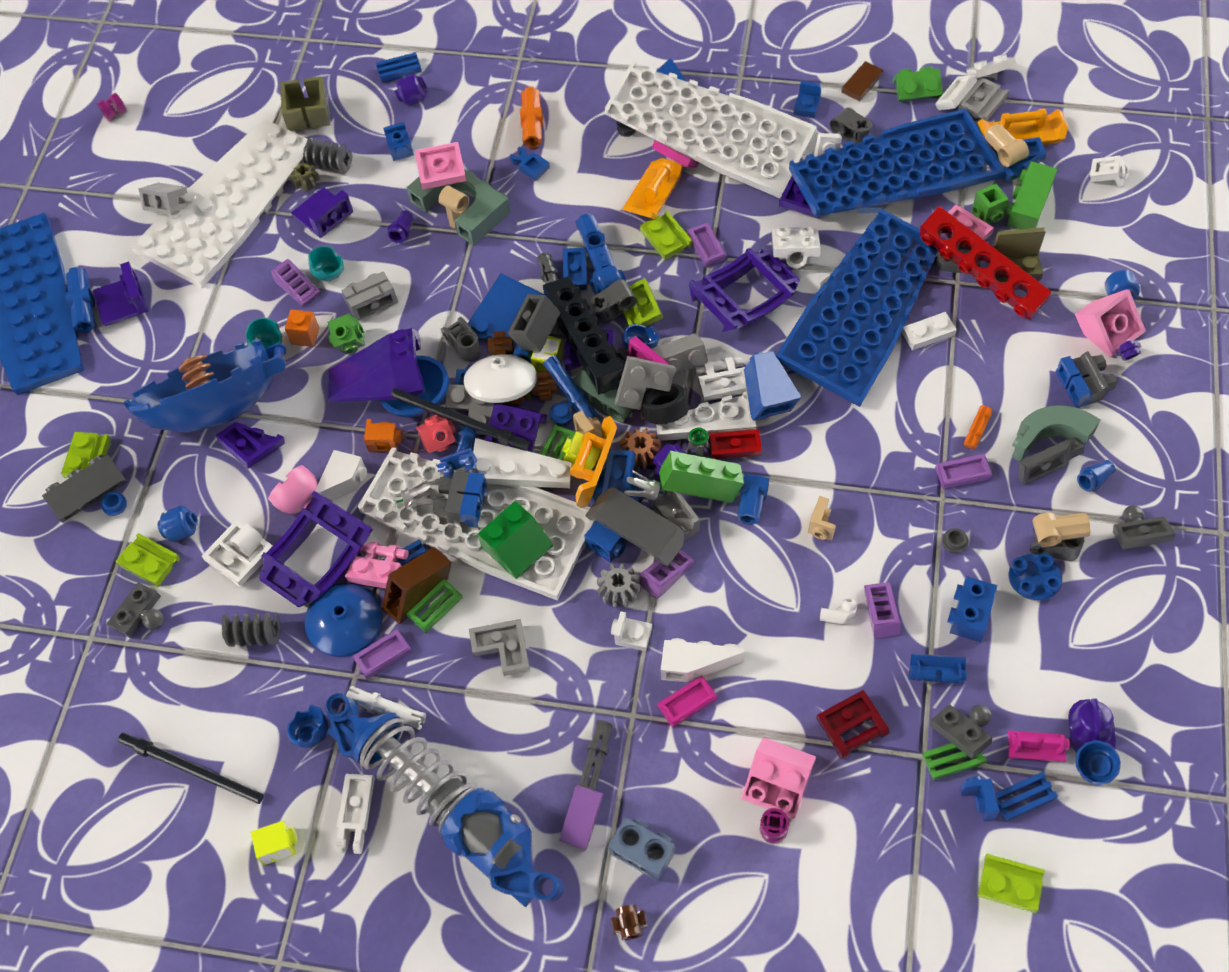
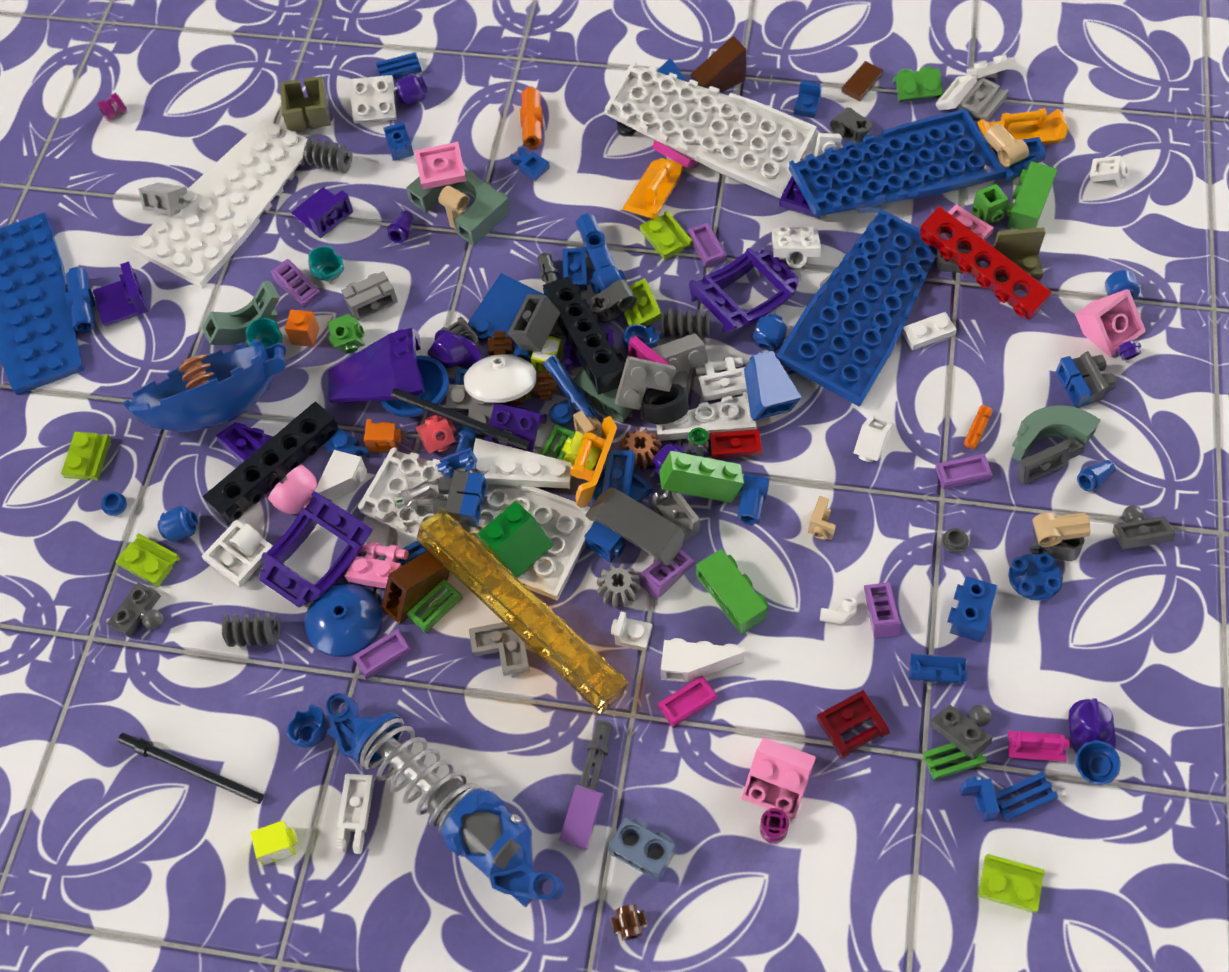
dark grey brick [42,454,127,523] -> none
olive gear [290,163,320,191] -> none
white pin [346,686,426,730] -> none
flat silver piece [624,470,664,501] -> none
none -> sand green arch [202,281,280,345]
none -> black brick [202,401,339,526]
none -> blue plate [324,428,370,458]
none -> white plate [349,75,397,124]
none -> clear yellow brick [417,509,628,714]
none -> dark purple piece [427,329,482,369]
none -> dark grey piece [661,308,711,340]
none -> reddish brown slope [691,36,746,93]
none -> bright green brick [696,549,768,635]
none -> blue head [753,314,787,351]
none -> white slope [853,416,893,462]

